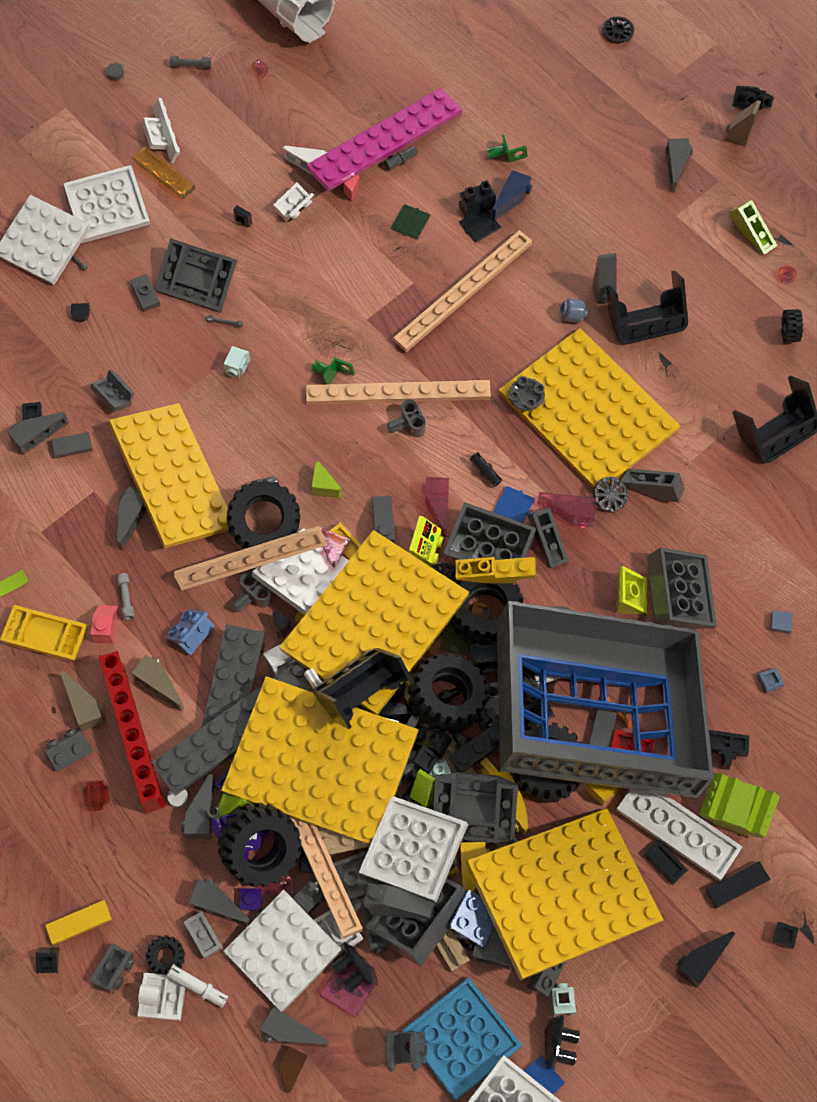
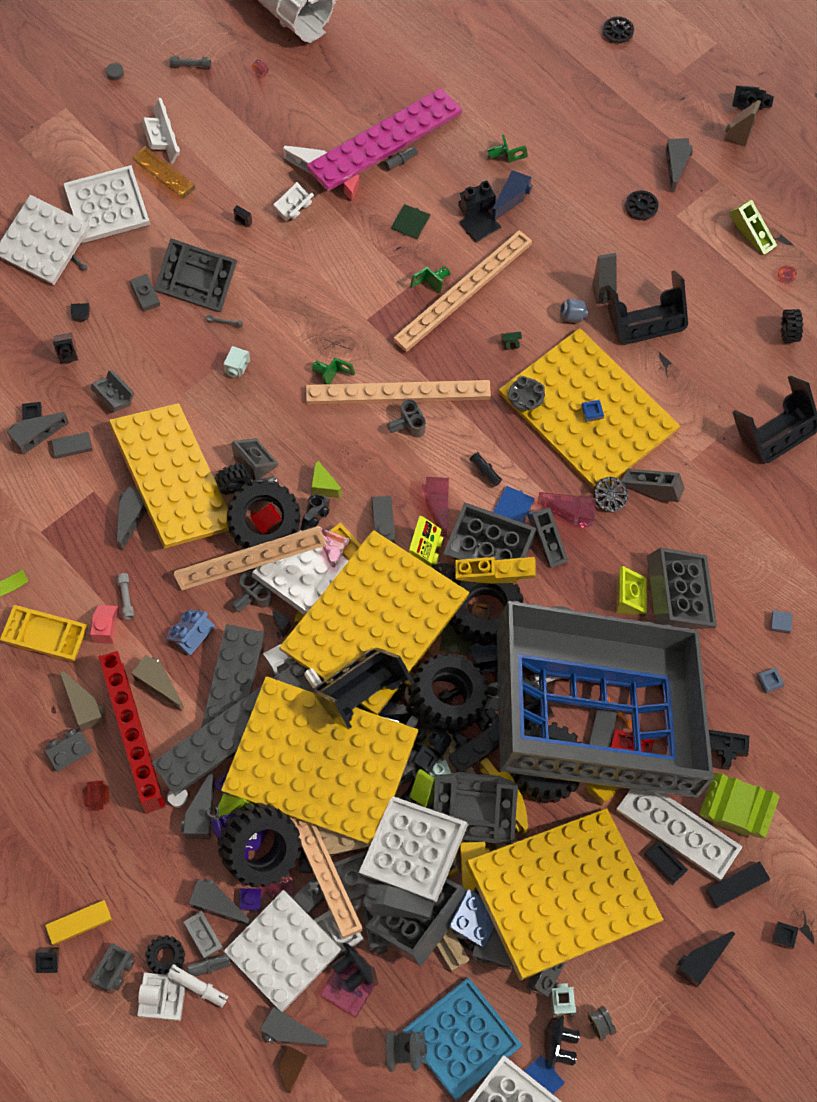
none -> black slope [53,332,78,363]
none -> dark grey axle [187,955,231,977]
none -> black tyre [214,463,252,495]
none -> dark grey slope [231,438,279,480]
none -> red tile [250,503,282,534]
none -> black plate [300,494,330,531]
none -> green bracket [410,265,450,293]
none -> dark green tile [501,331,522,350]
none -> blue tile [581,400,604,422]
none -> dark grey wheel [587,1006,617,1041]
none -> black wheel [626,190,659,221]

